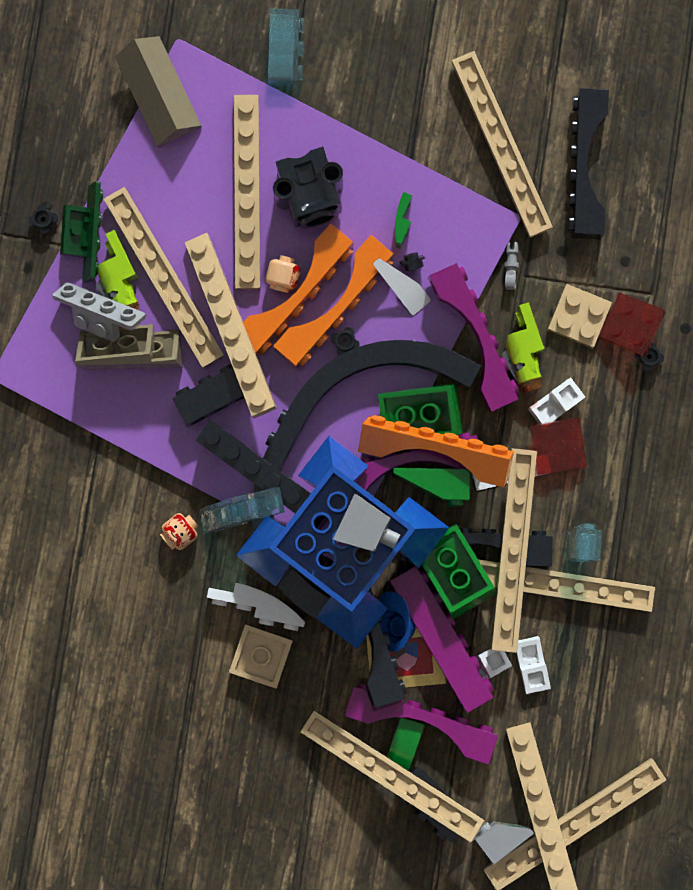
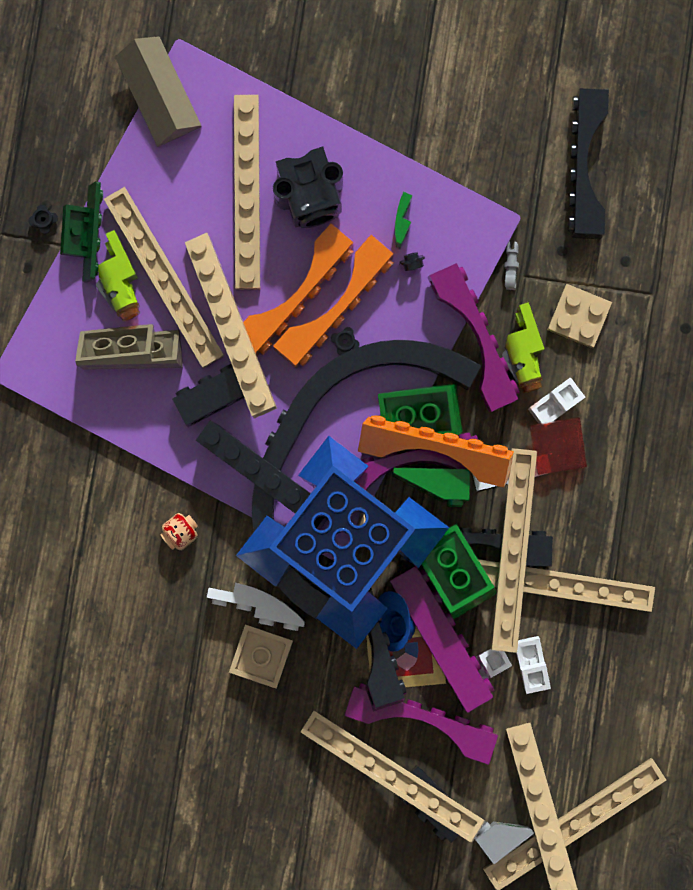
light grey bracket [53,283,146,342] -> none
clear light blue slope [199,487,285,534] -> none
light nougat head [266,255,301,293] -> none
clear light blue brick [268,9,304,88] -> none
light grey torso [333,494,400,552] -> none
white sticker [373,259,431,315] -> none
green slope [387,717,424,771] -> none
tan plate [451,51,553,239] -> none
clear light blue brick [565,523,602,563] -> none
clear red plate [599,292,666,356] -> none
black plate [634,342,664,371] -> none

